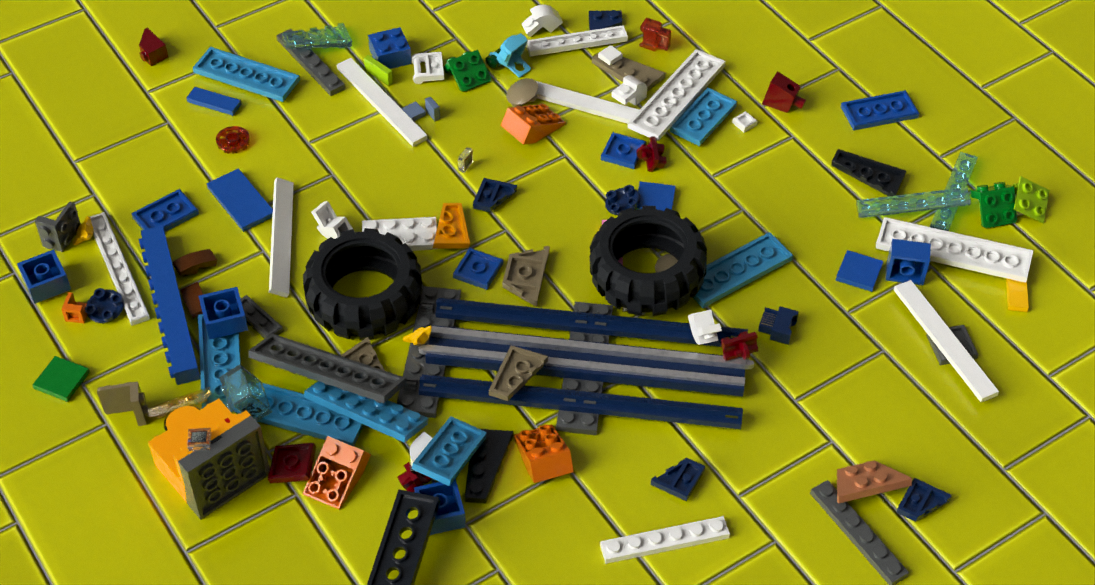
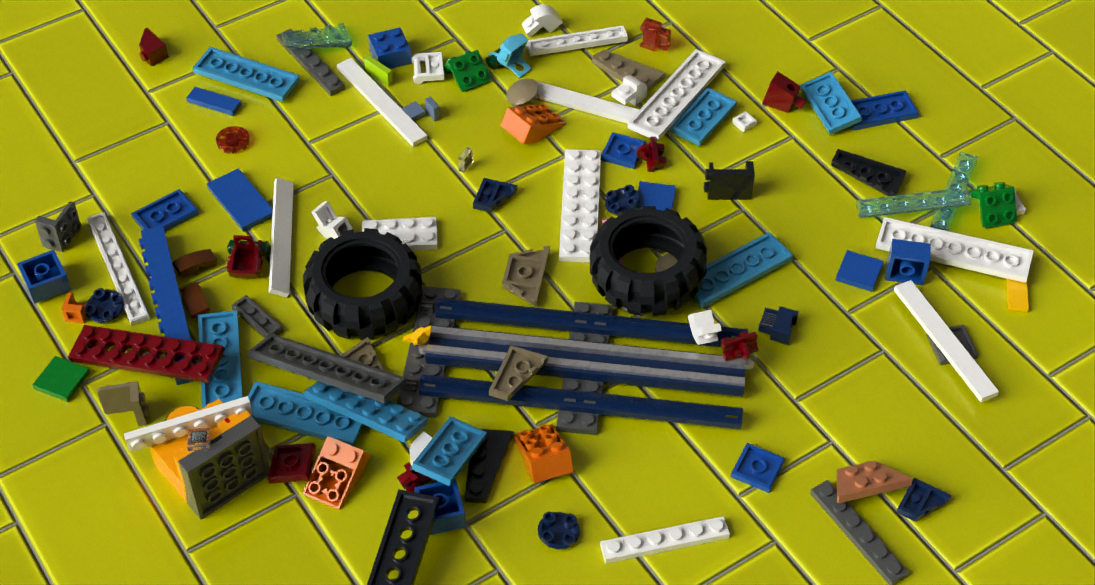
yellow piece [72,216,94,245] -> none
clear yellow wing [147,387,211,419] -> none
blue brick [199,287,248,340] -> none
clear light blue brick [219,364,272,421] -> none
light orange wing [432,203,470,249] -> none
blue tile [453,248,503,290] -> none
dark blue wing [588,10,622,31] -> none
white tile [598,45,623,65] -> none
dark blue wing [650,458,705,501] -> none
lime hinge [1012,176,1050,223] -> none
none -> dark red plate [68,325,225,383]
none -> white plate [124,396,252,452]
none -> dark red piece [227,235,271,279]
none -> dark blue dish [538,512,580,549]
none -> white plate [559,149,601,263]
none -> black panel [704,161,755,200]
none -> blue tile [731,443,785,493]
none -> dark azure plate [800,72,862,135]

